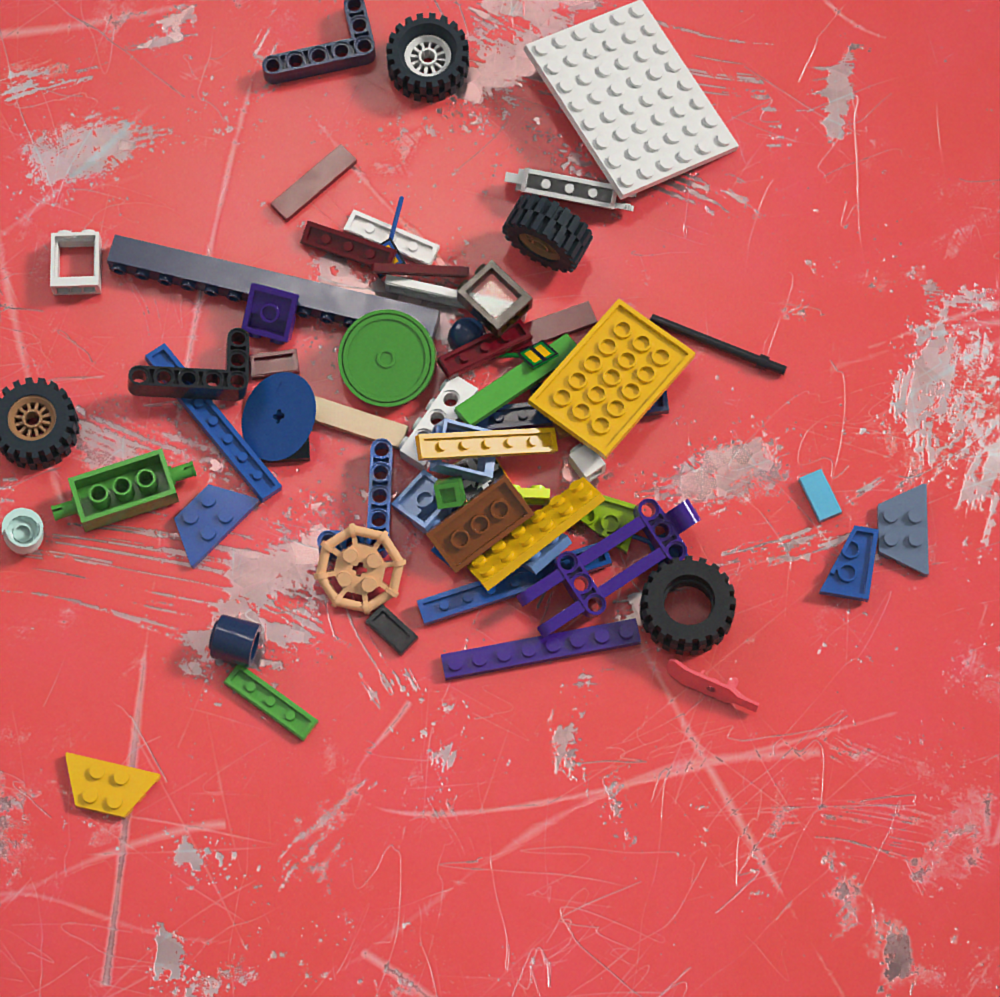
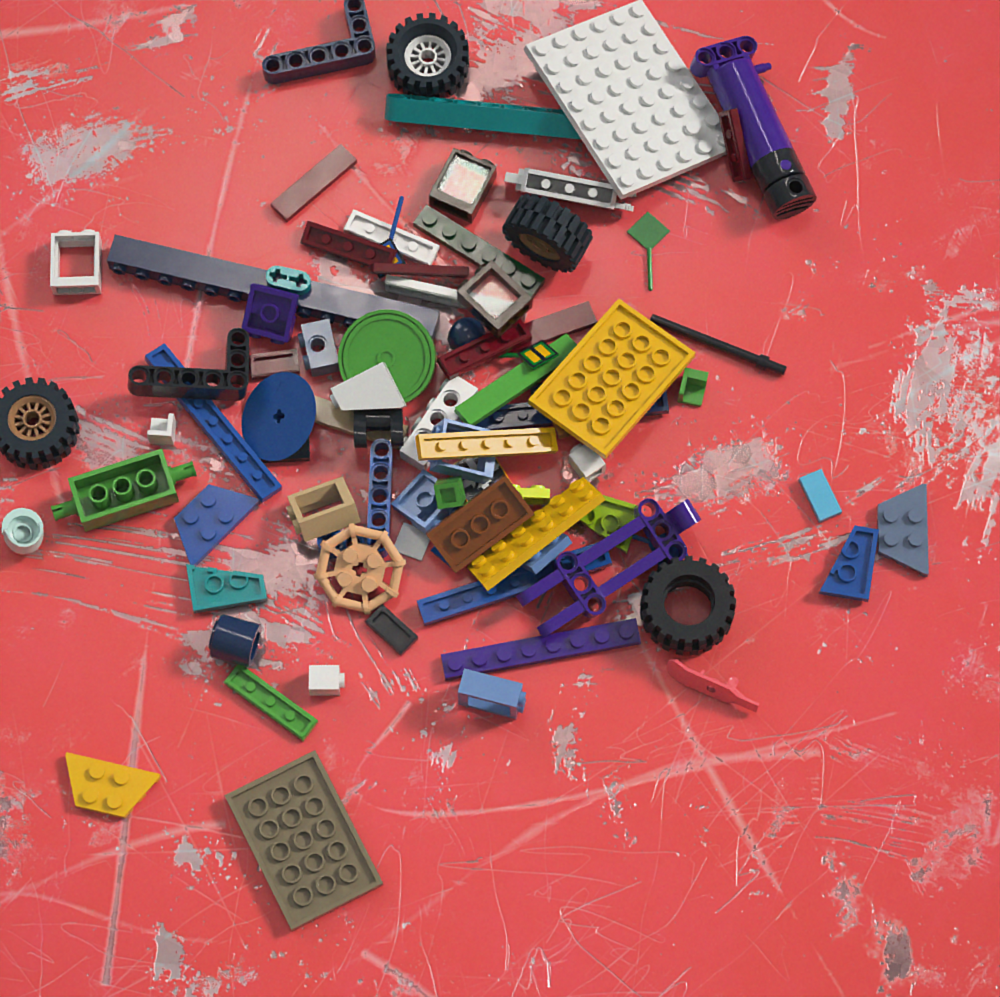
none -> white panel [147,413,177,445]
none -> teal wing [186,564,268,614]
none -> dark tan plate [224,750,383,931]
none -> beam [266,266,311,295]
none -> tan window [286,476,361,542]
none -> brick [298,319,340,377]
none -> white brick [309,665,345,696]
none -> white slope [330,362,407,411]
none -> black connector [354,409,404,448]
none -> teal beam [385,94,581,139]
none -> white piece [394,522,430,561]
none -> plate [413,204,545,298]
none -> window [429,148,497,223]
none -> medium blue window [458,668,526,719]
none -> green piece [627,212,670,291]
none -> bright green panel [678,368,709,407]
none -> dark purple piece [690,36,817,219]
none -> dark red tile [718,108,752,182]

